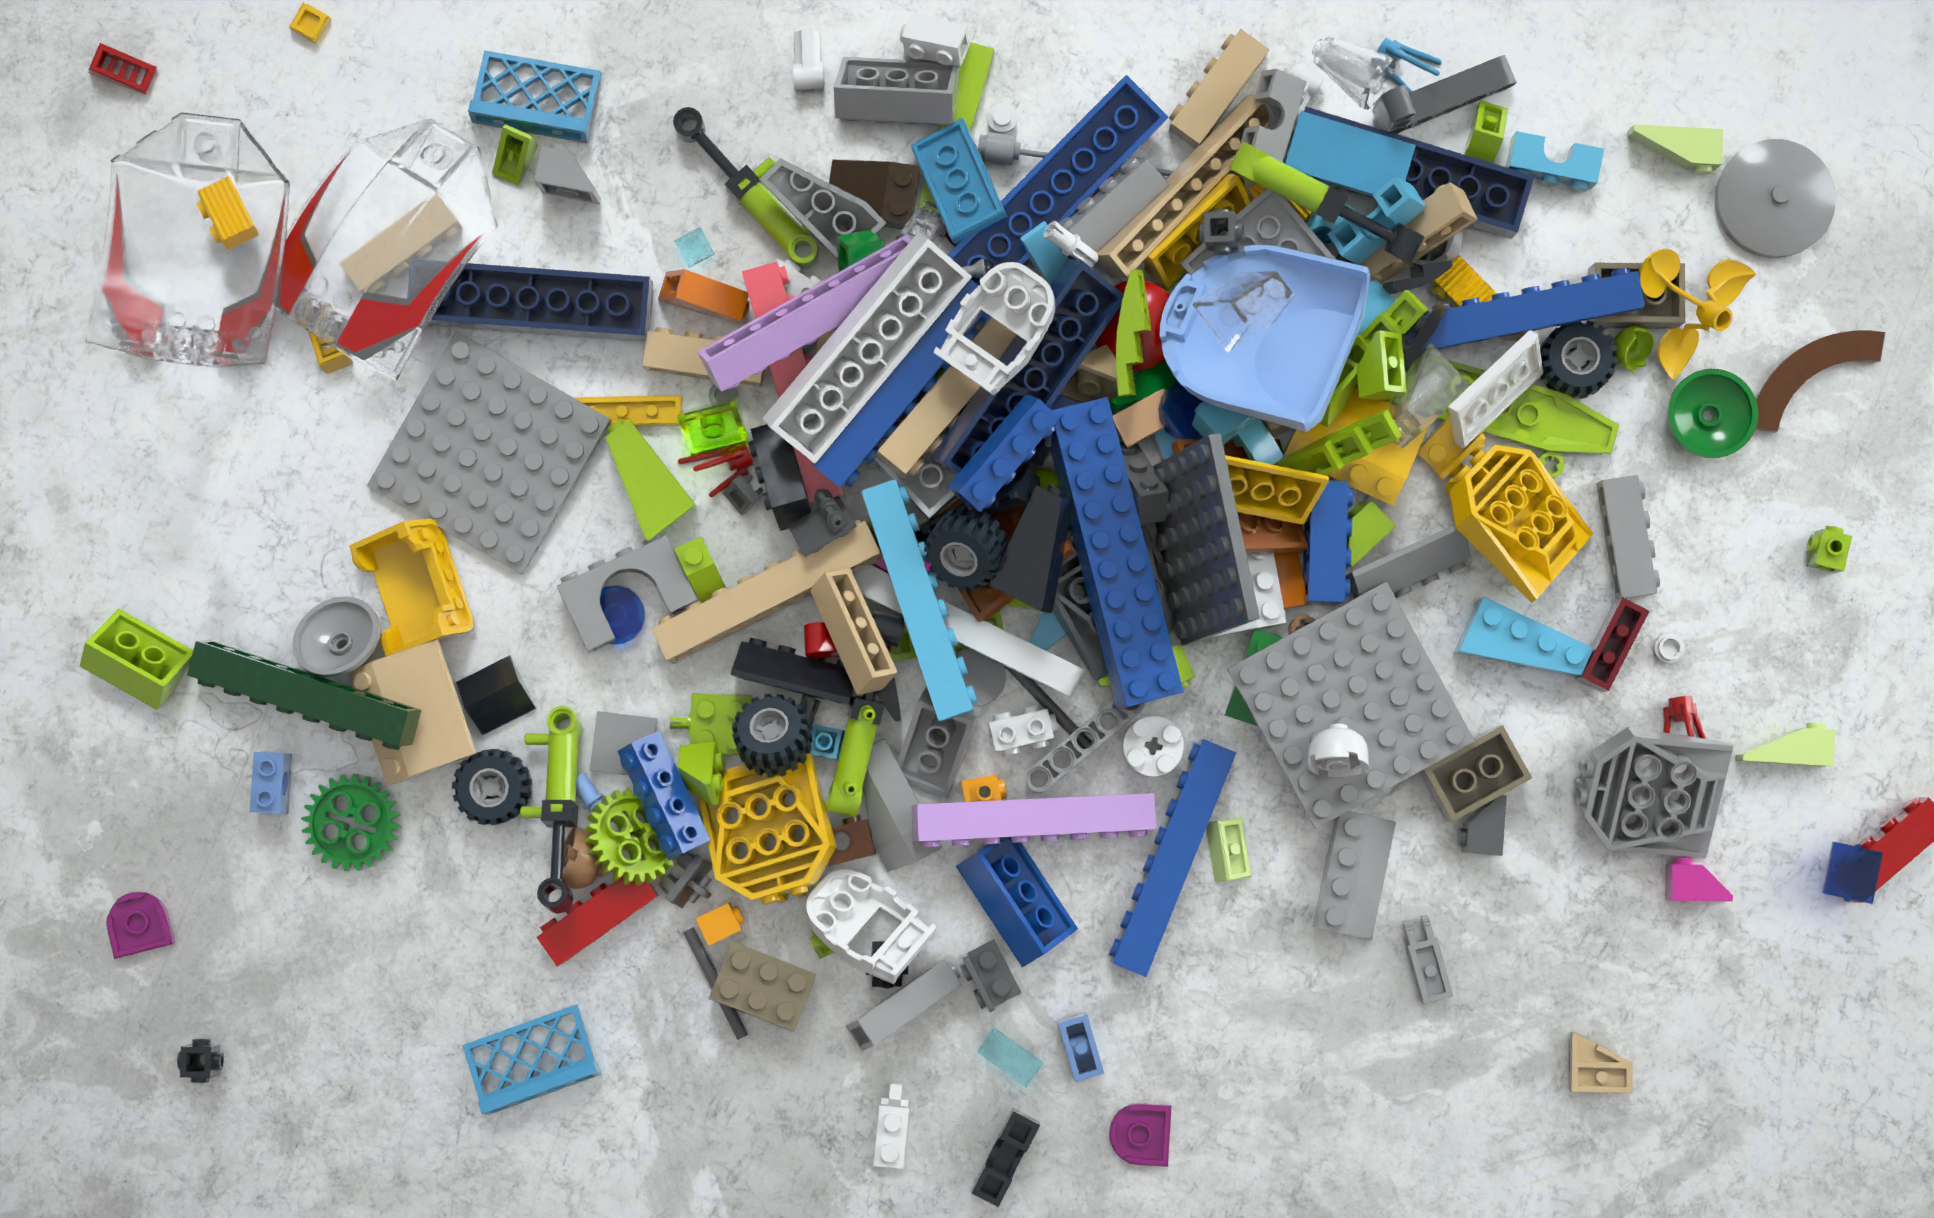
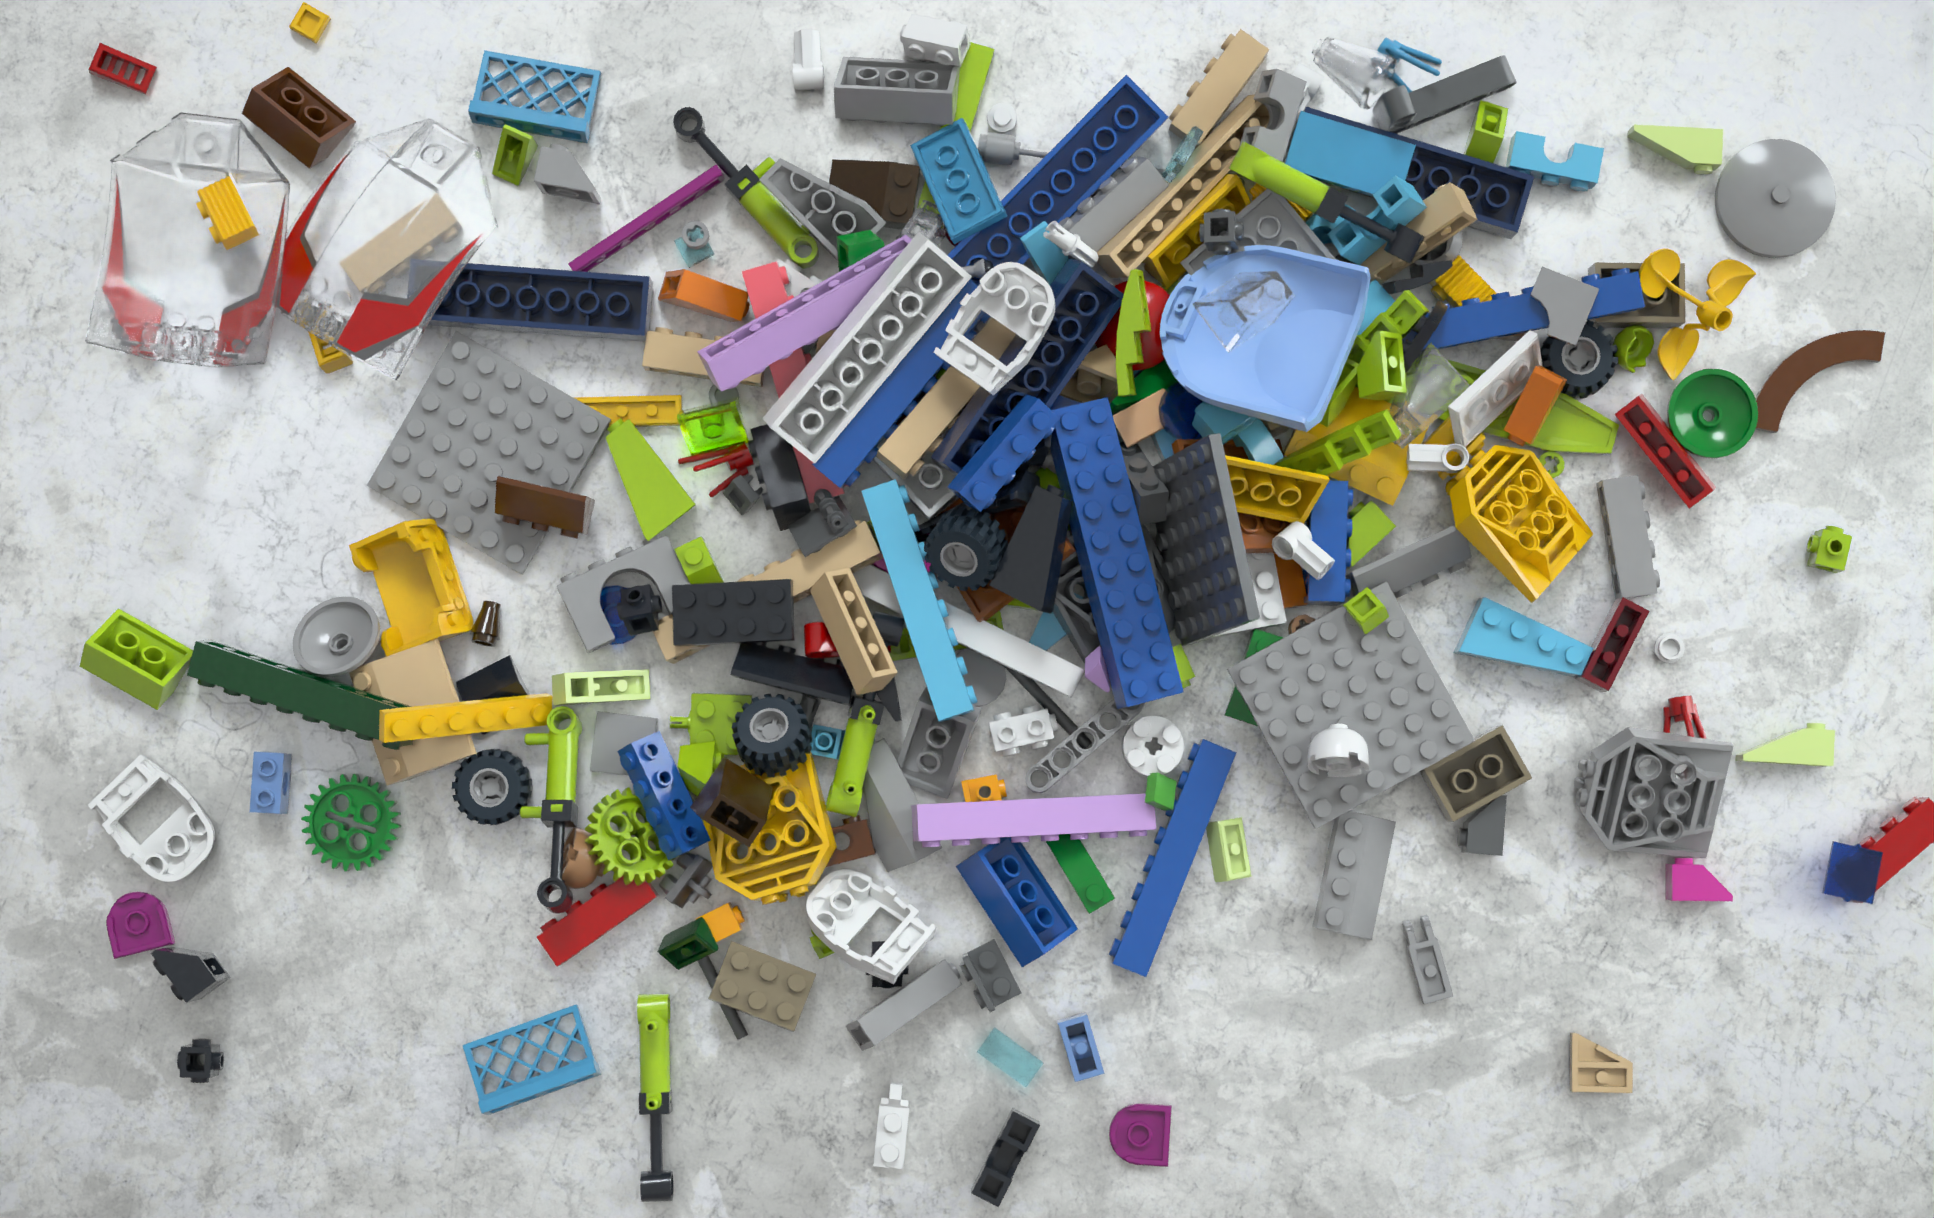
light blue pin [576,773,604,813] -> none
none -> white slope [88,754,215,882]
none -> black slope [151,947,231,1003]
none -> reddish brown slope [241,67,356,169]
none -> yellow plate [379,693,553,743]
none -> dark brown cone [470,601,501,647]
none -> reddish brown slope [495,476,595,539]
none -> yellowish green slope [552,669,651,706]
none -> magenta tile [568,164,724,272]
none -> black brick [617,584,662,636]
none -> lime piece [637,994,674,1202]
none -> dark green slope [657,917,719,970]
none -> black plate [672,579,795,646]
none -> light grey bush [682,221,710,250]
none -> dark brown slope [690,757,773,847]
none -> green slope [1046,834,1115,914]
none -> lavender slope [1085,646,1111,693]
none -> bright green tile [1145,772,1177,811]
none -> clear light blue tile [1162,126,1204,183]
none -> white piece [1272,521,1335,580]
none -> lime slope [1343,587,1389,634]
none -> white piece [1407,443,1469,473]
none -> orange slope [1504,366,1567,446]
none -> light grey tile [1530,267,1599,346]
none -> red brick [1615,394,1716,509]

